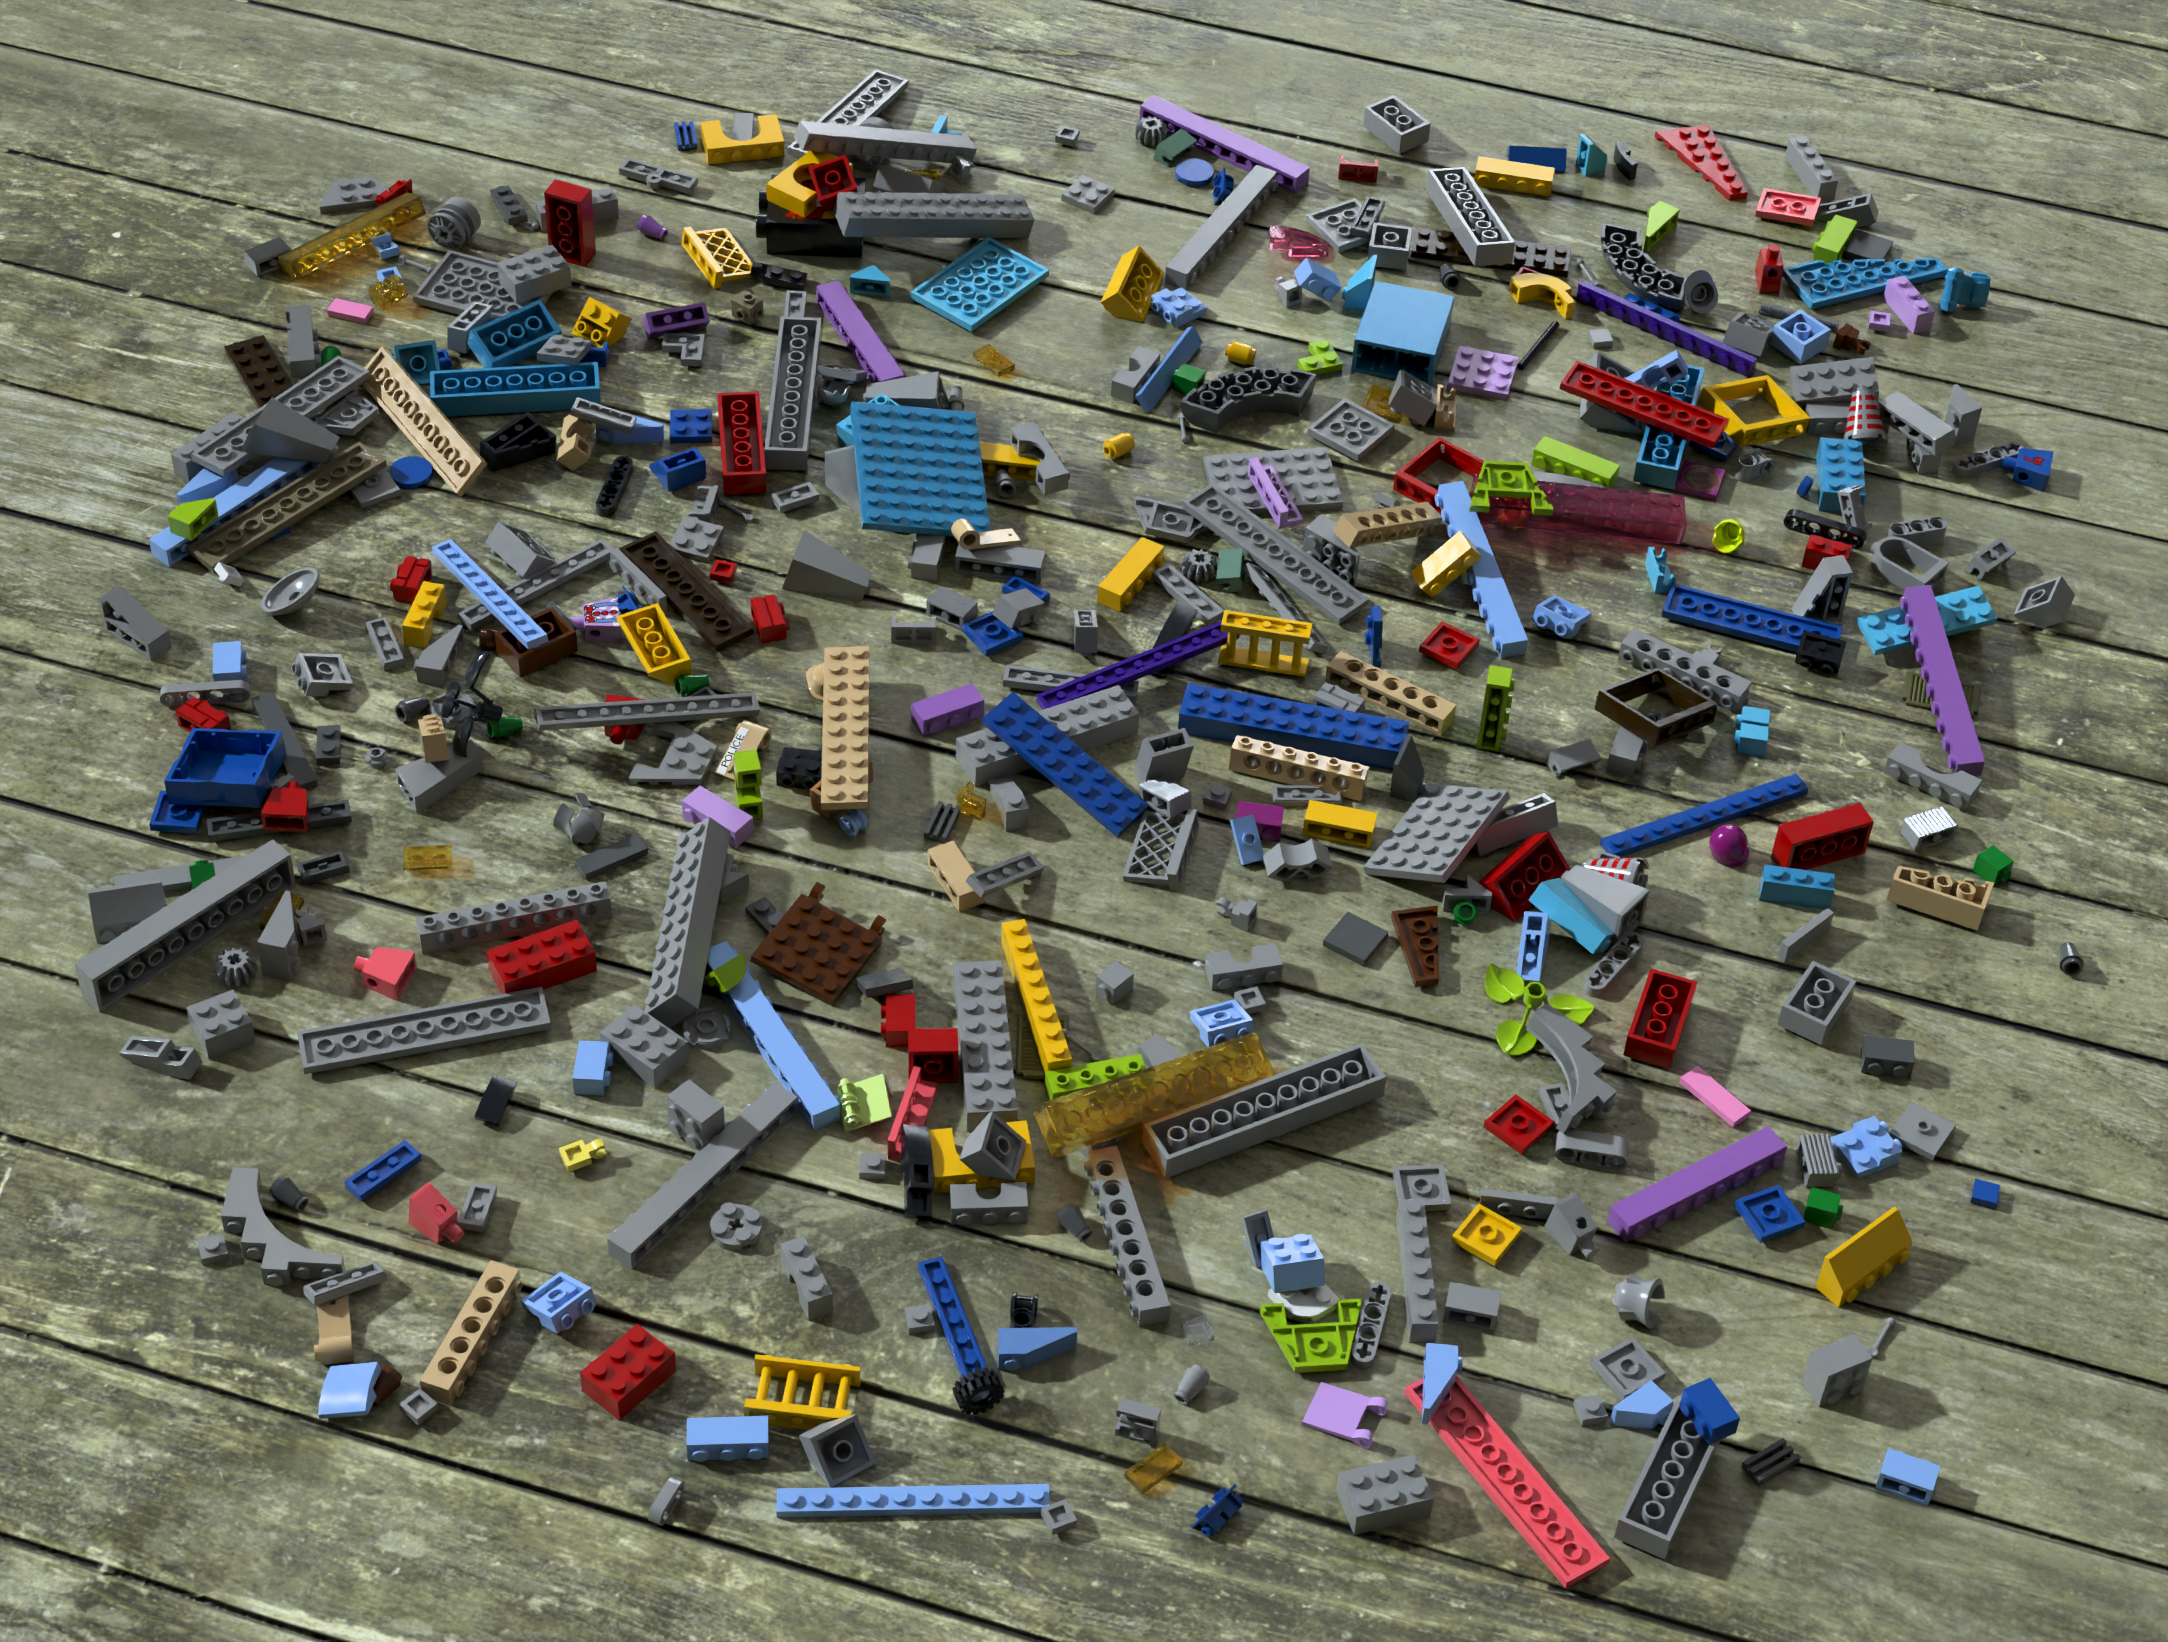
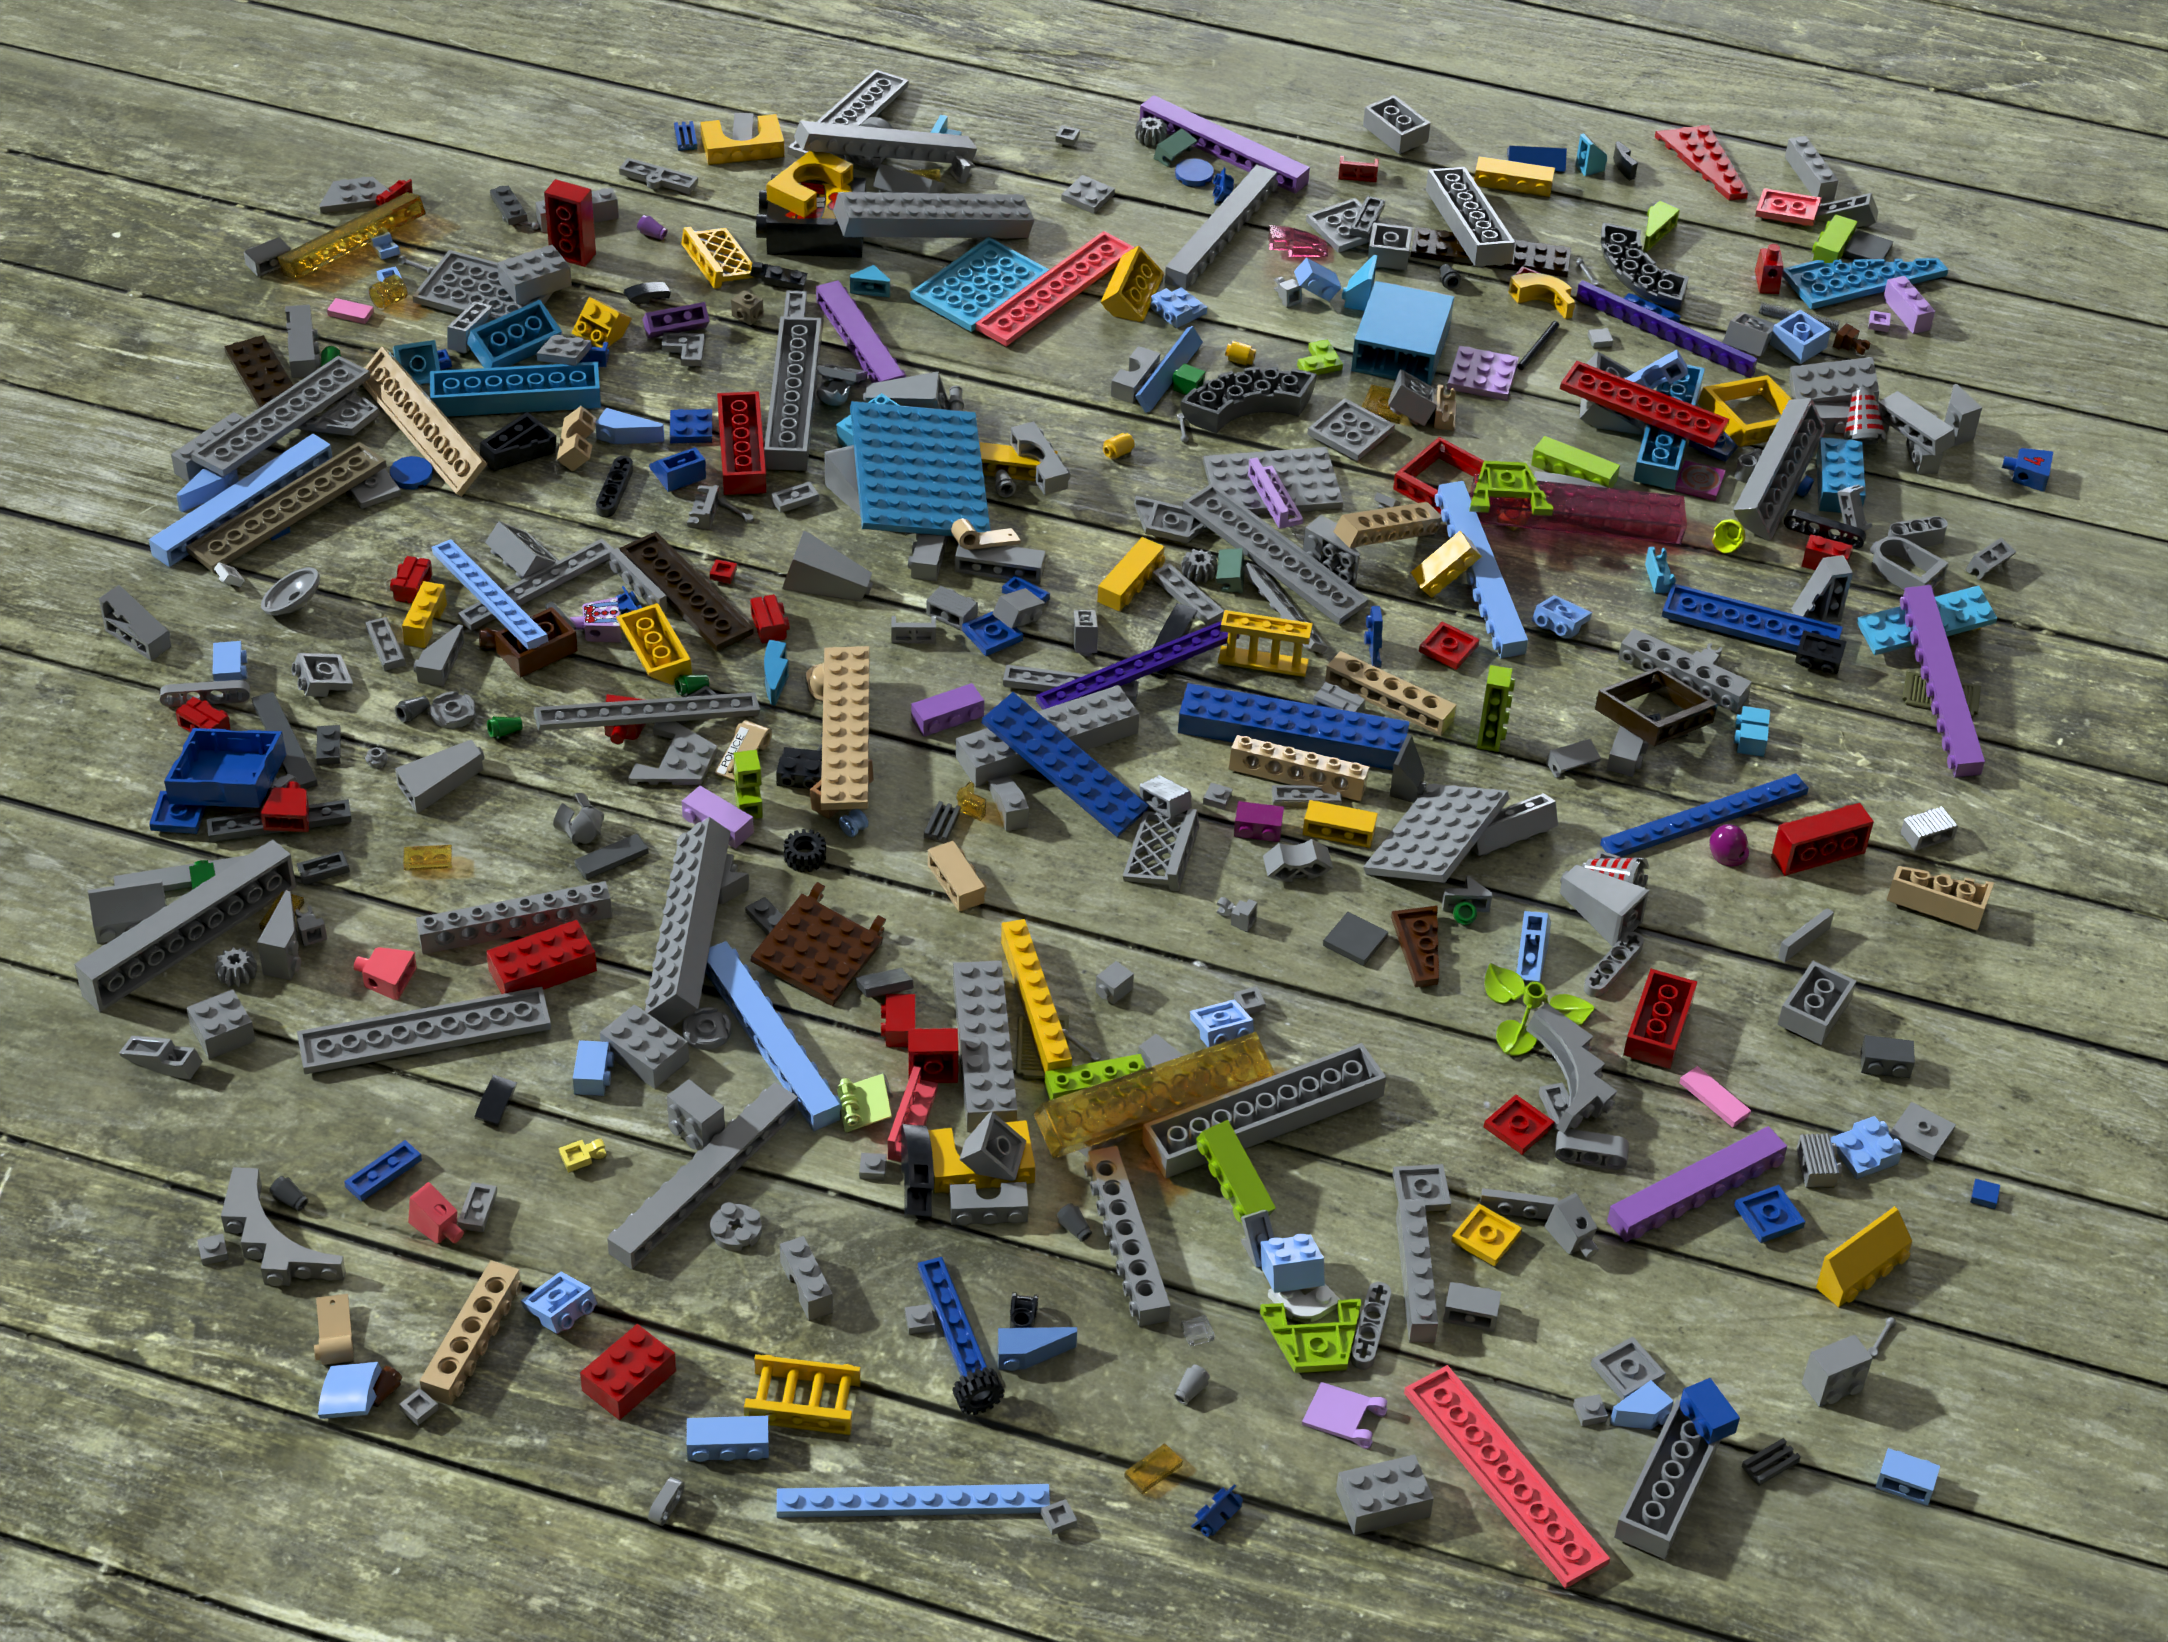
lime slope [168,498,219,541] -> none
light grey slope [241,397,340,463] -> none
light grey tile [303,1261,387,1306] -> none
tan arch [418,715,449,763] -> none
light grey wheel [427,197,481,251] -> none
black plant [441,651,503,758] -> none
light grey plate [570,397,637,435] -> none
light grey plate [669,516,725,563] -> none
lime brick [704,953,746,992] -> none
light grey slope [799,1414,876,1488] -> none
red brick [808,154,859,212] -> none
light grey plate [966,851,1045,898] -> none
clear yellow plate [973,344,1015,377] -> none
light grey brick [1115,1398,1161,1446] -> none
light grey brick [1134,728,1194,784] -> none
light grey arch [1205,943,1283,991] -> none
light blue plate [1230,814,1264,865] -> none
light blue slope [1422,1343,1463,1424] -> none
red slope [1478,831,1571,921] -> none
medium azure slope [1529,878,1614,954] -> none
light grey helmet [1612,1274,1665,1329] -> none
light grey piece [1683,270,1718,313] -> none
dark azure brick [1759,864,1835,909] -> none
green brick [1803,1187,1844,1229] -> none
light grey arch [1884,742,1982,811] -> none
dark azure piece [1940,267,1991,312] -> none
light grey beam [1952,441,2024,478] -> none
green brick [1973,845,2014,887] -> none
light grey slope [2013,576,2075,627] -> none
dark grey cone [2060,942,2084,976] -> none
none -> black slope [624,282,671,305]
none -> dark azure slope [764,640,789,706]
none -> black tyre [784,829,826,872]
none -> coral plate [976,231,1135,347]
none -> lime brick [1196,1120,1276,1225]
none -> light grey slope [1733,398,1826,541]

